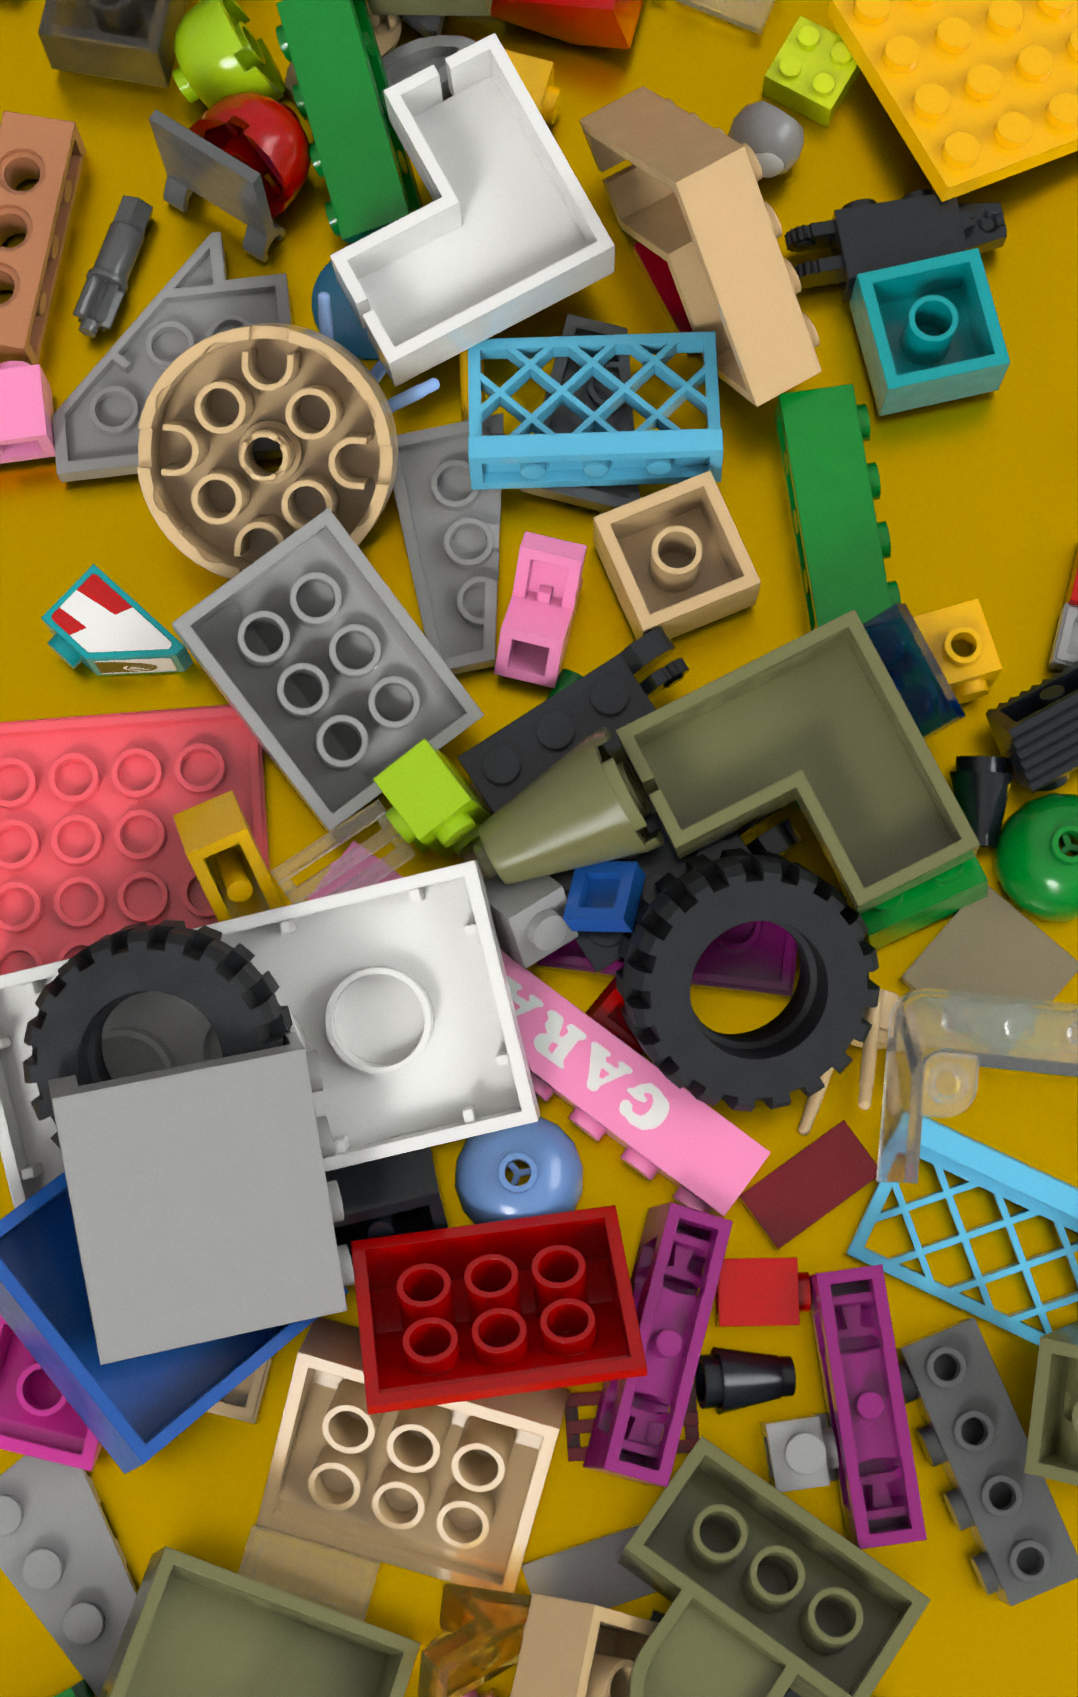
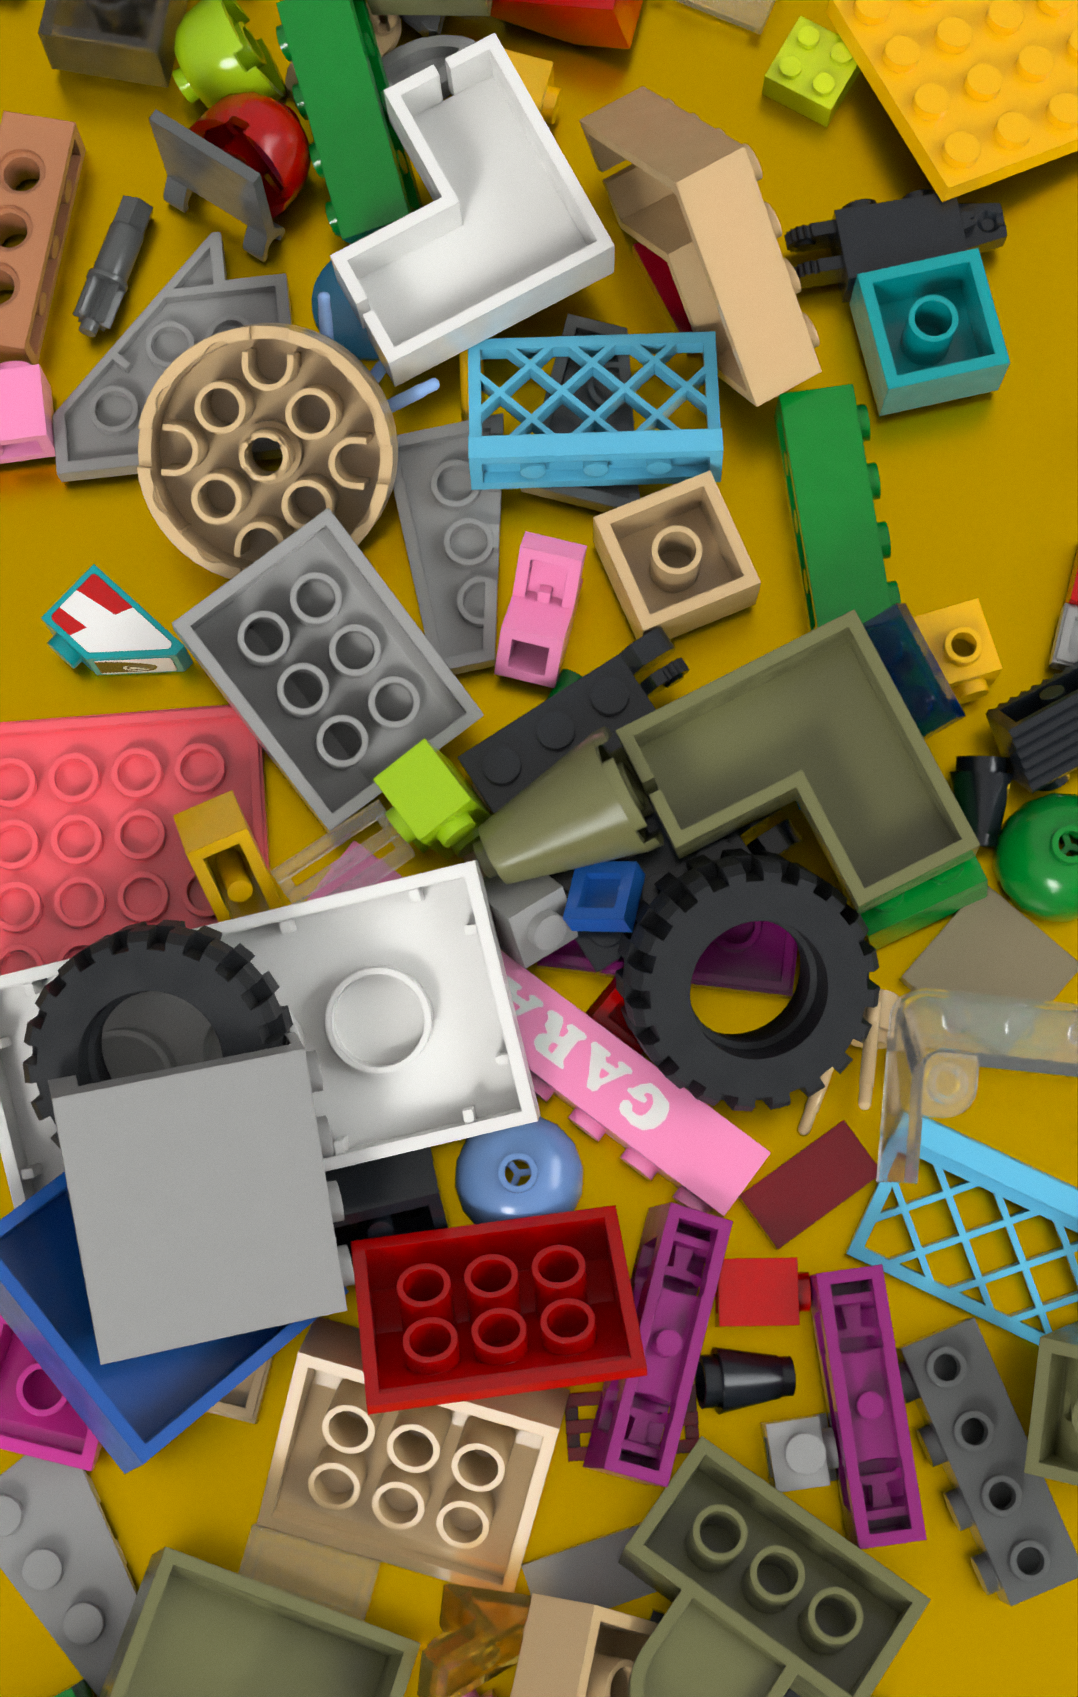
light grey piece [728,101,804,178] -> none

